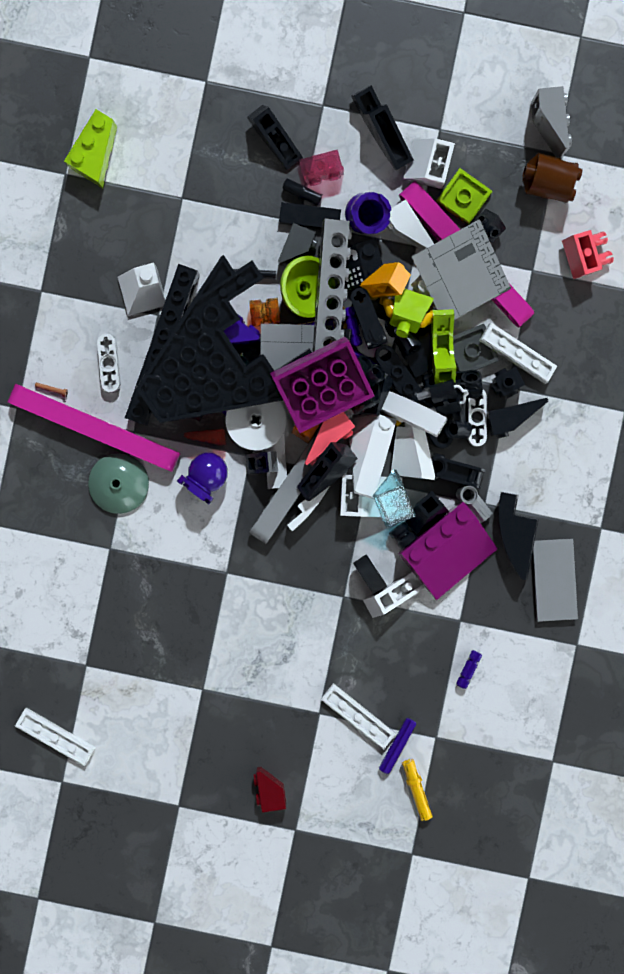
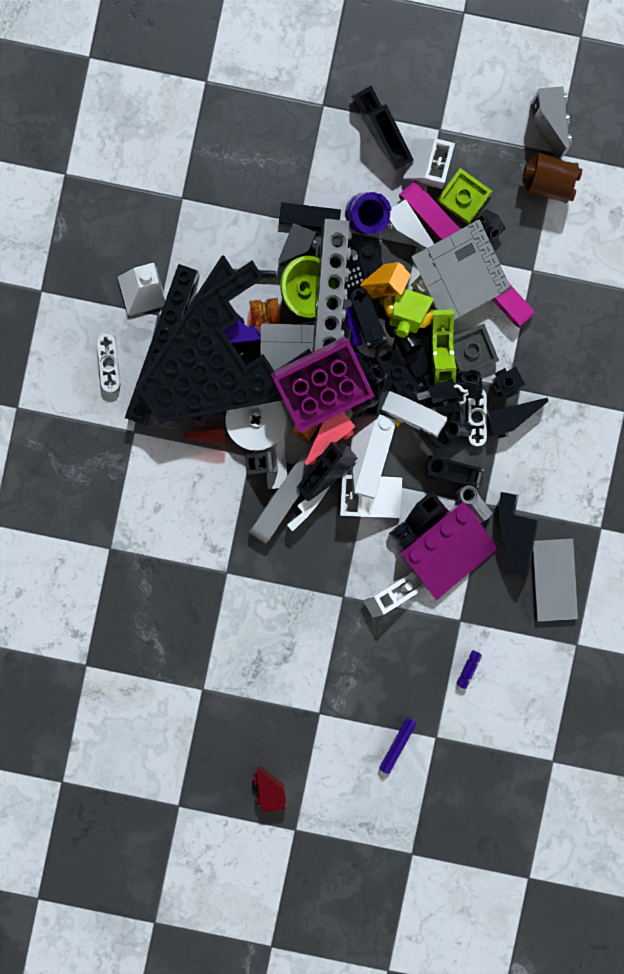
dark pink beam [8,384,181,472] -> none
white tile [15,708,96,766] -> none
nougat piece [35,382,68,397] -> none
lime wedge [64,109,117,188] -> none
sand green dish [88,453,149,514] -> none
dark purple tile [177,453,228,505] -> none
black slope [247,105,303,170] -> none
black axle [282,178,323,206] -> none
clear pink bracket [299,149,344,186] -> none
white tile [321,683,396,750] -> none
black tyre [353,555,387,595] -> none
clear light blue slope [373,469,416,527] -> none
white slope [390,423,435,480] -> none
yellow pin [402,759,433,821] -> none
white tile [479,323,557,384] -> none
coral brick [562,230,614,279] -> none

